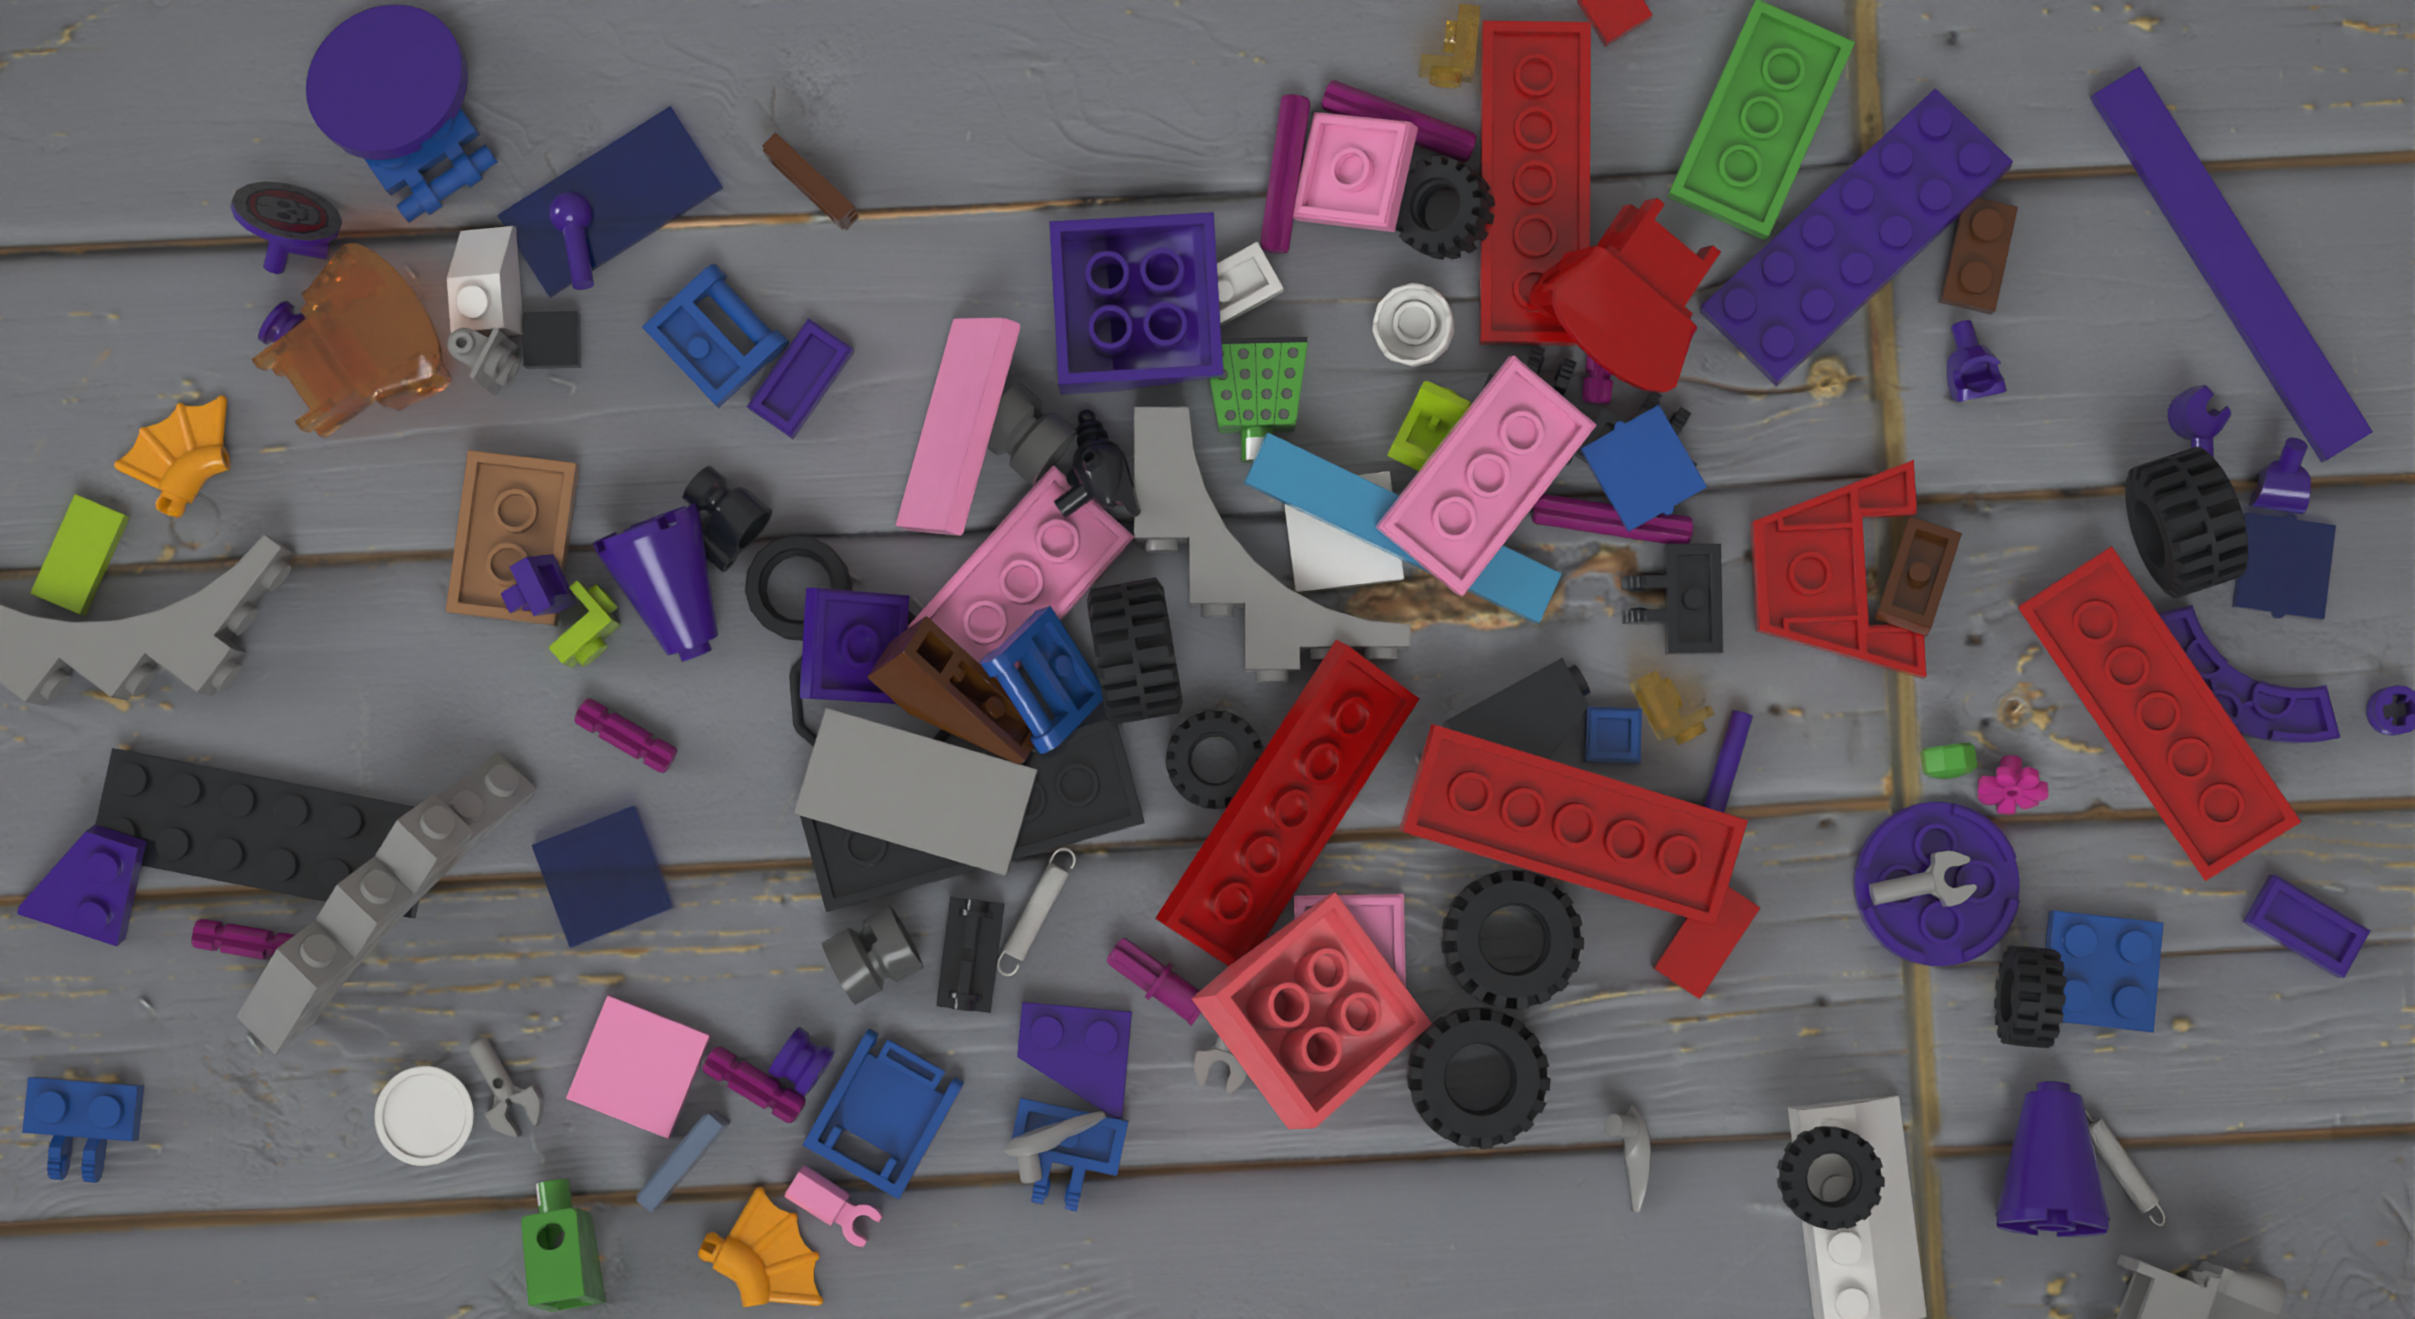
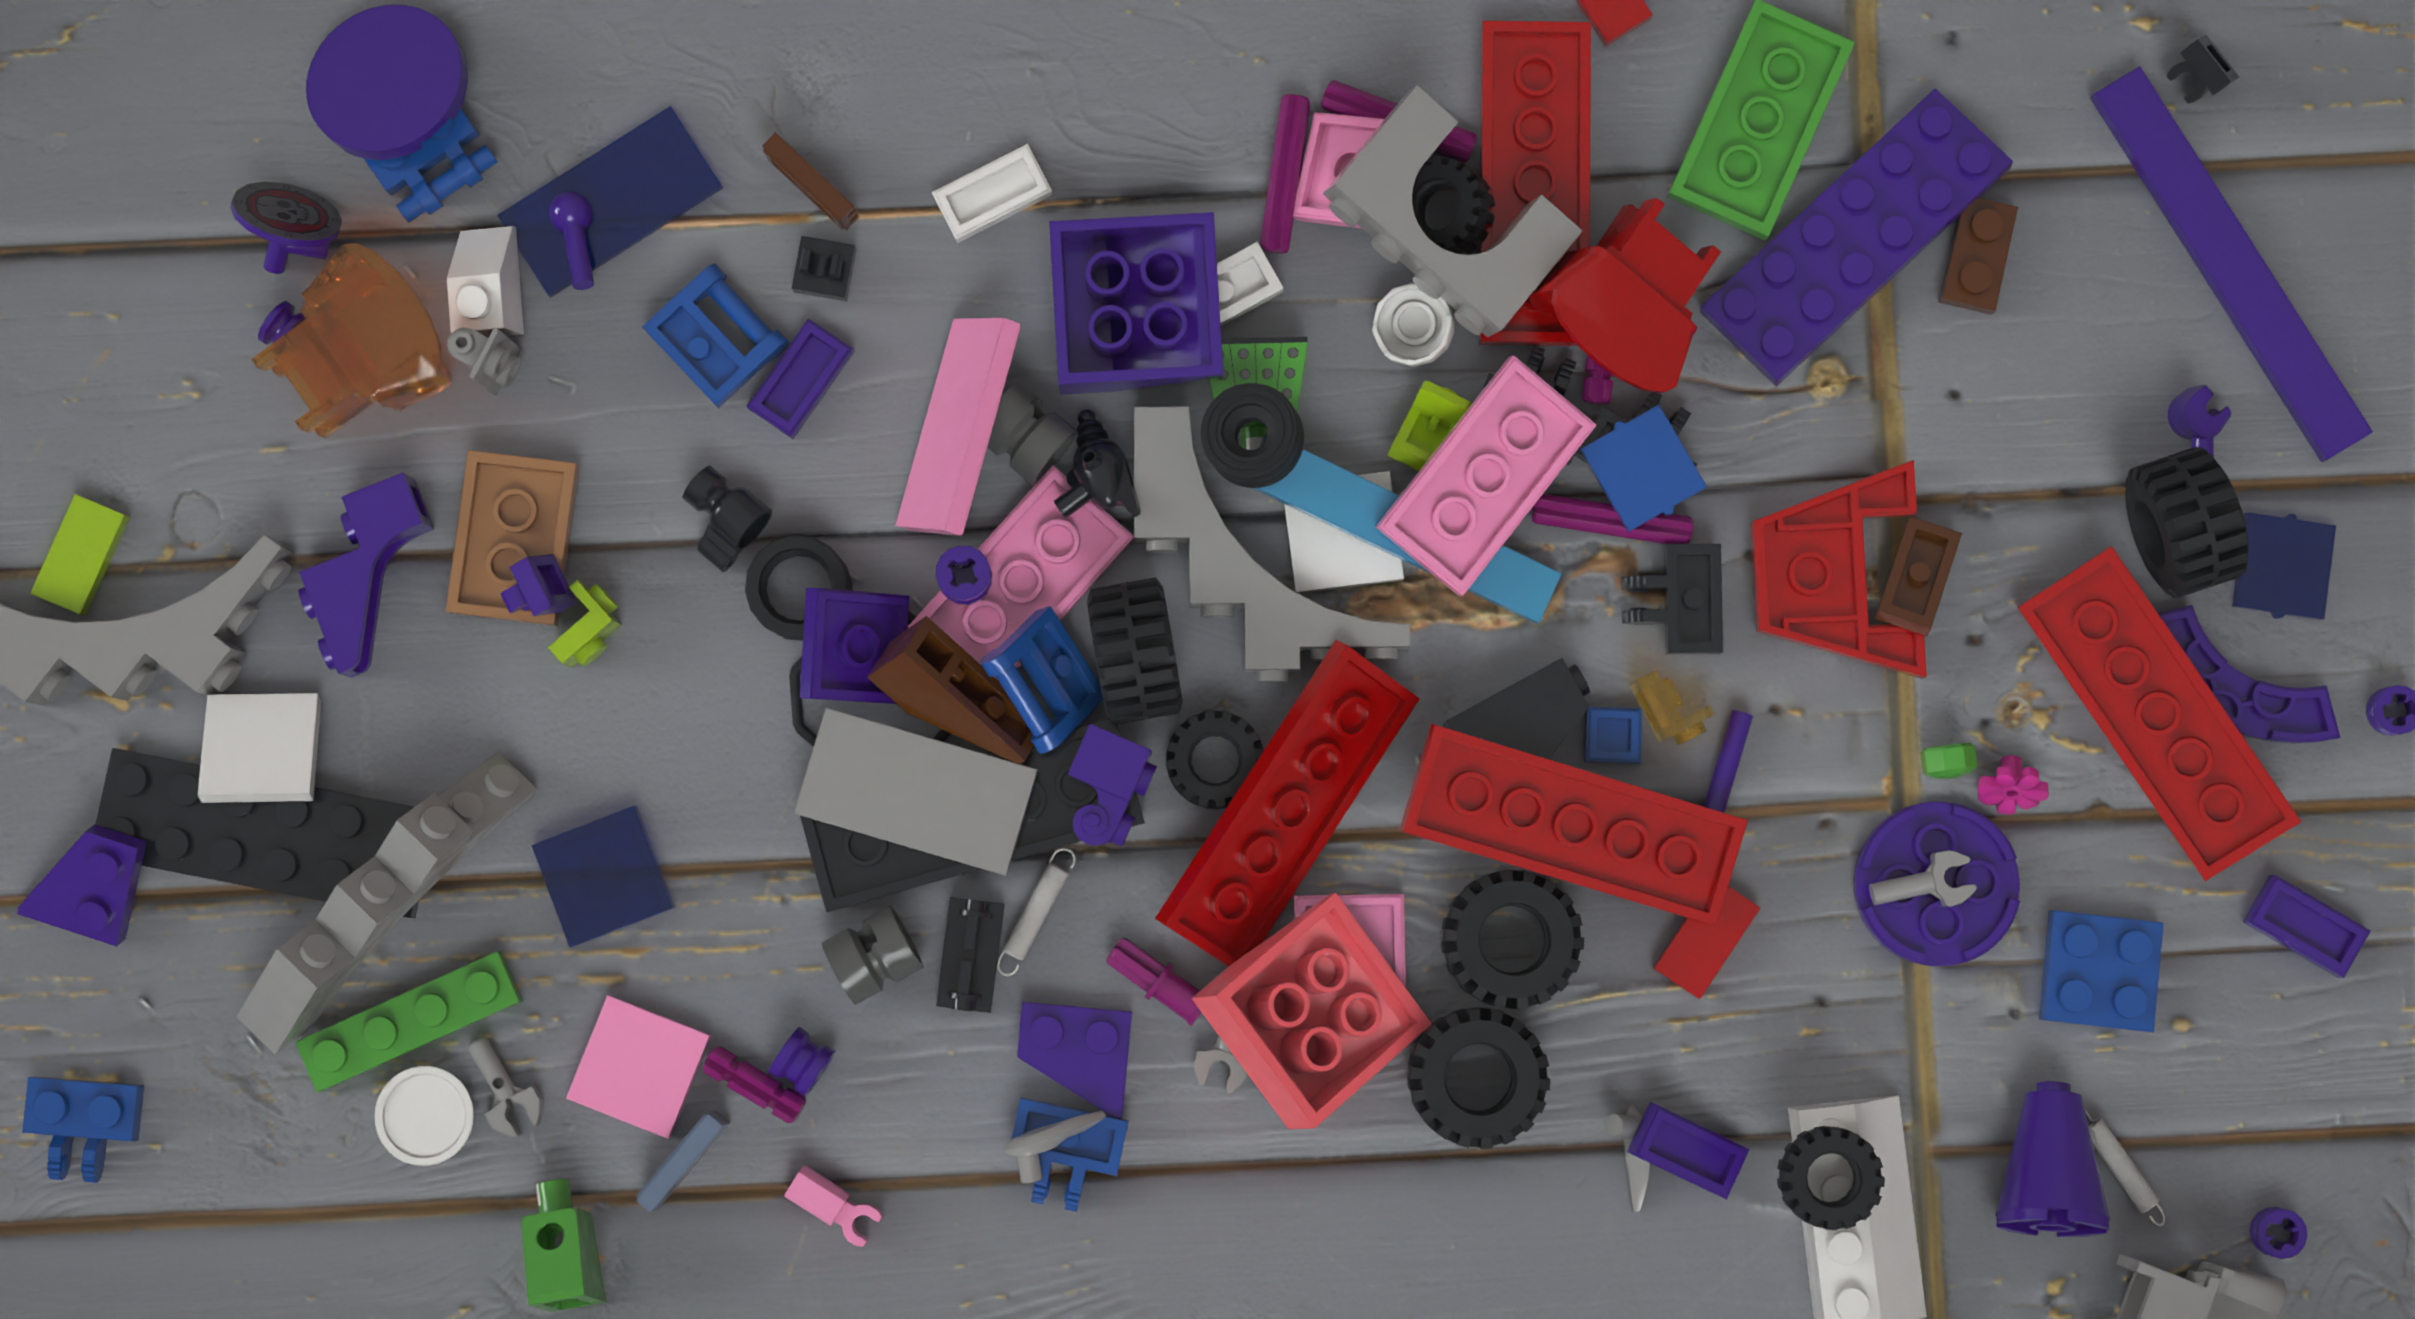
light orange arm [114,395,231,518] -> none
magenta axle [191,919,295,960] -> none
black tile [523,311,581,369] -> none
magenta axle [574,698,677,773] -> none
dark purple cone [592,503,718,661] -> none
light orange arm [697,1187,823,1307] -> none
blue container [803,1028,965,1199] -> none
clear yellow bracket [1419,4,1481,88] -> none
dark purple piece [1947,320,2007,402] -> none
black tyre [1994,946,2066,1048] -> none
dark purple piece [2248,437,2311,514] -> none
none -> white tile [197,693,322,803]
none -> bright green plate [295,951,523,1092]
none -> dark purple arch [298,472,434,678]
none -> black tile [792,236,857,302]
none -> white tile [932,144,1053,243]
none -> dark purple wheel [935,545,992,605]
none -> dark purple brick [1068,723,1157,847]
none -> black tyre [1200,383,1304,488]
none -> light grey arch [1323,85,1583,337]
none -> dark purple tile [1627,1102,1750,1200]
none -> black tile [2167,35,2239,103]
none -> dark purple bush [2249,1207,2307,1259]

